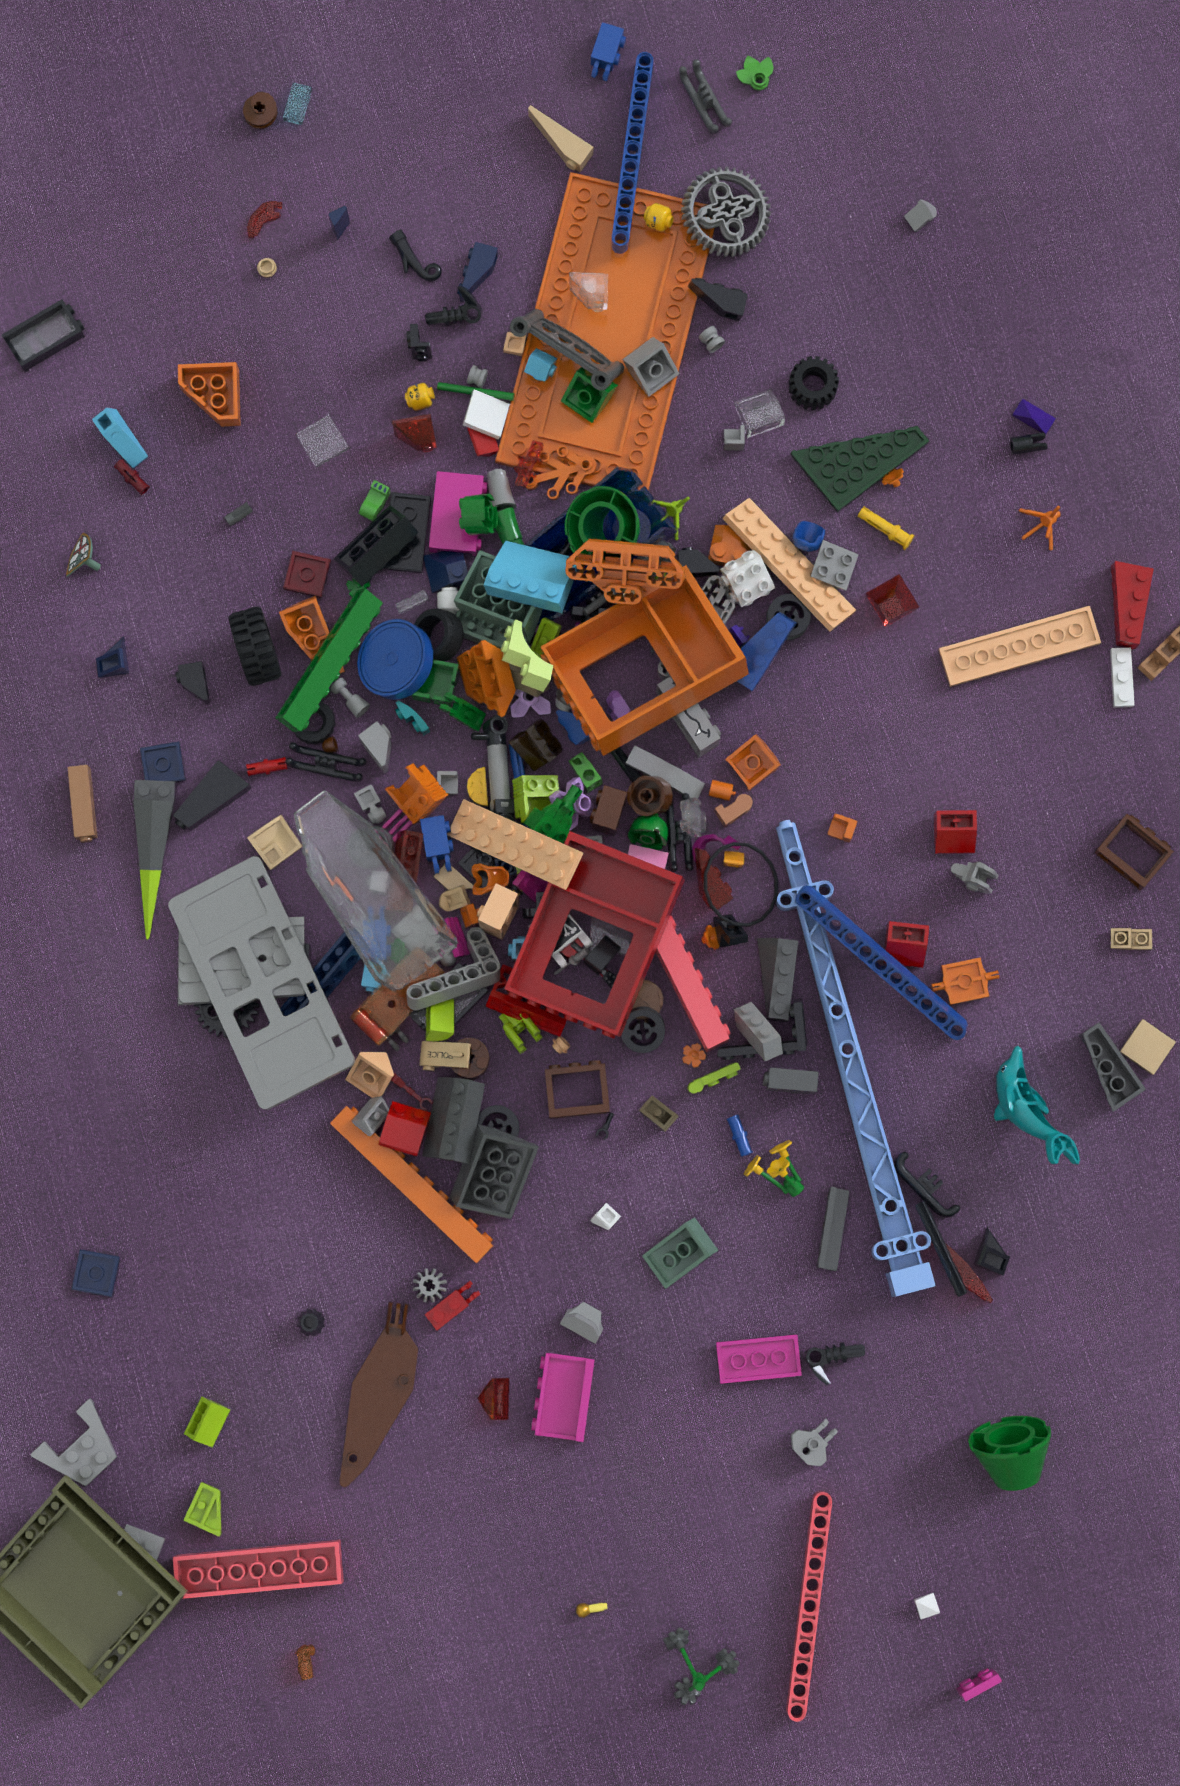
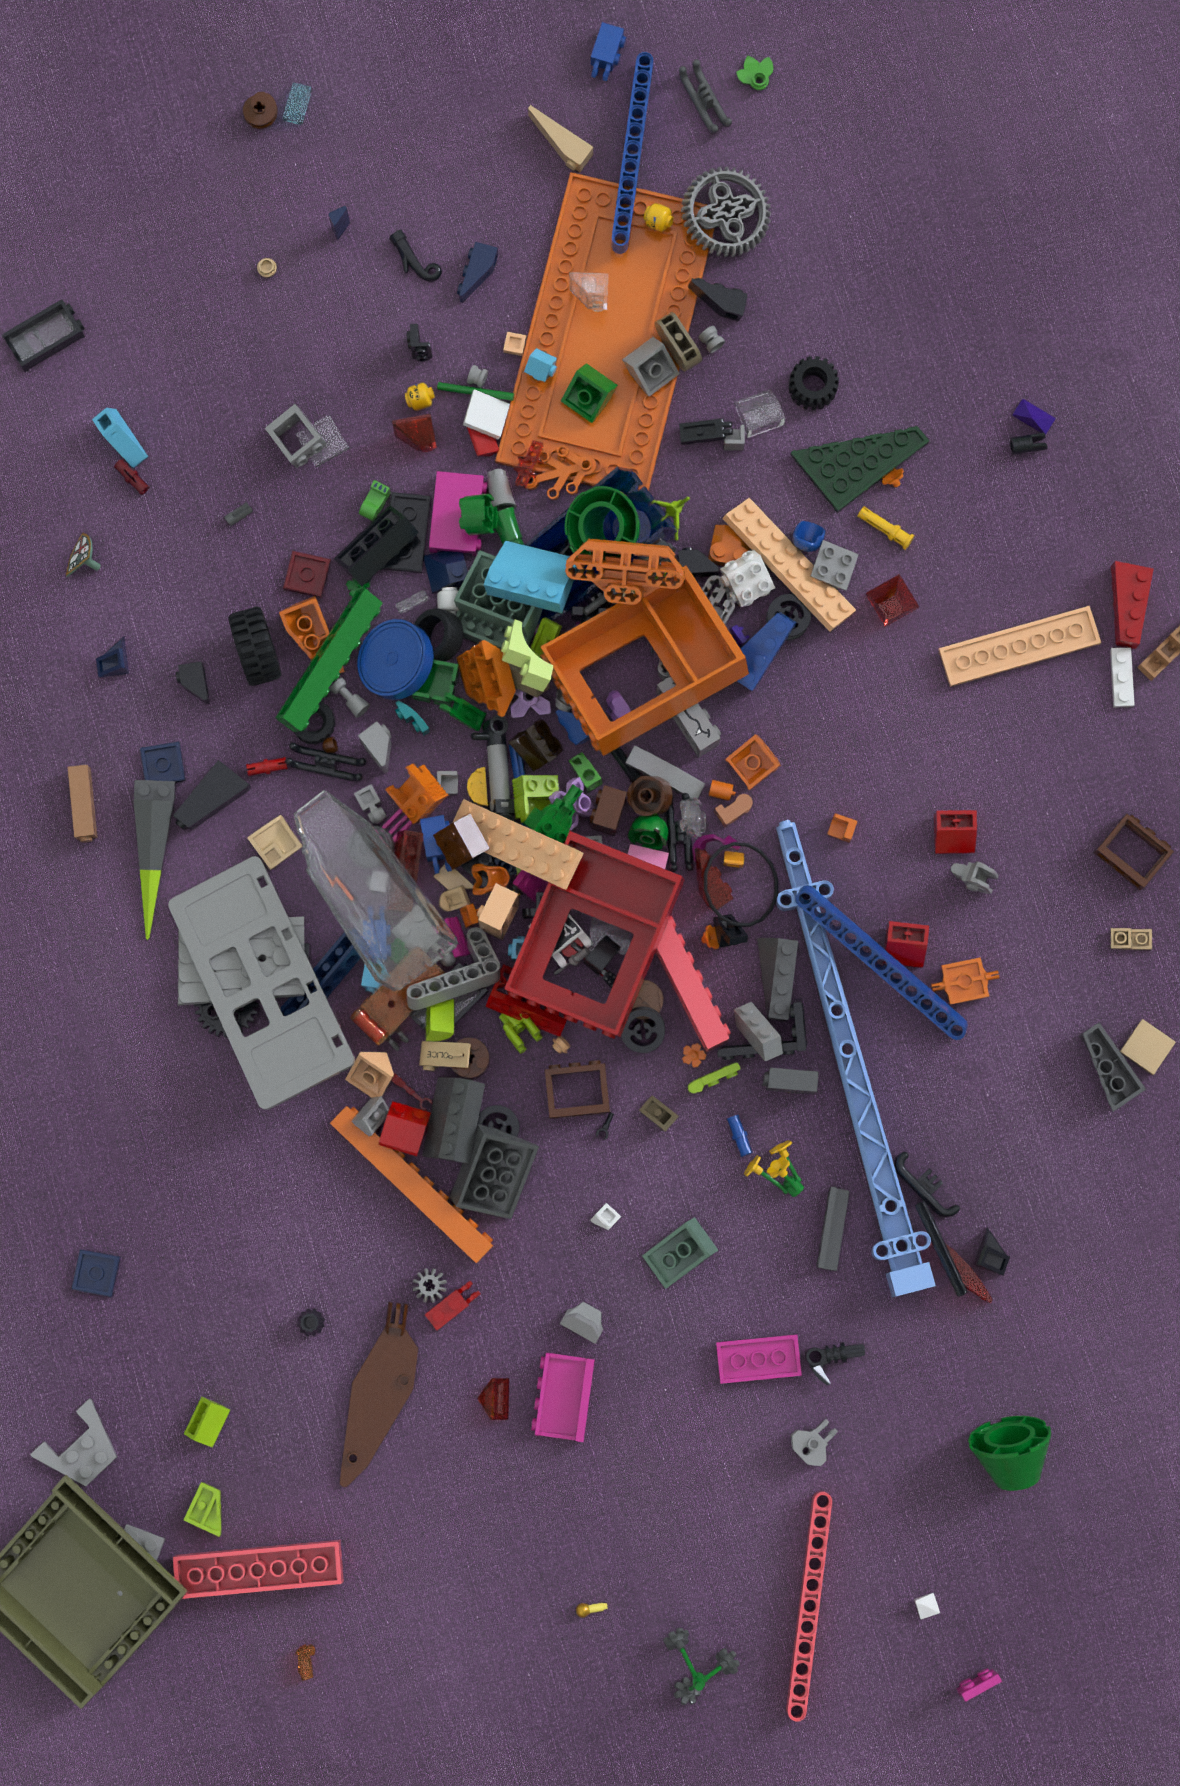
orange brick [178,362,241,427] -> none
clear red piece [247,201,283,238] -> none
black piece [425,285,482,326] -> none
dark grey piece [510,309,624,390] -> none
light grey tile [904,199,937,231] -> none
teal animal [994,1046,1080,1164] -> none
orange plant [1019,506,1061,551] -> none
none -> light grey window [265,404,327,468]
none -> reddish brown brick [433,813,490,870]
none -> dark tan brick [654,312,702,372]
none -> black hinge [679,419,733,445]

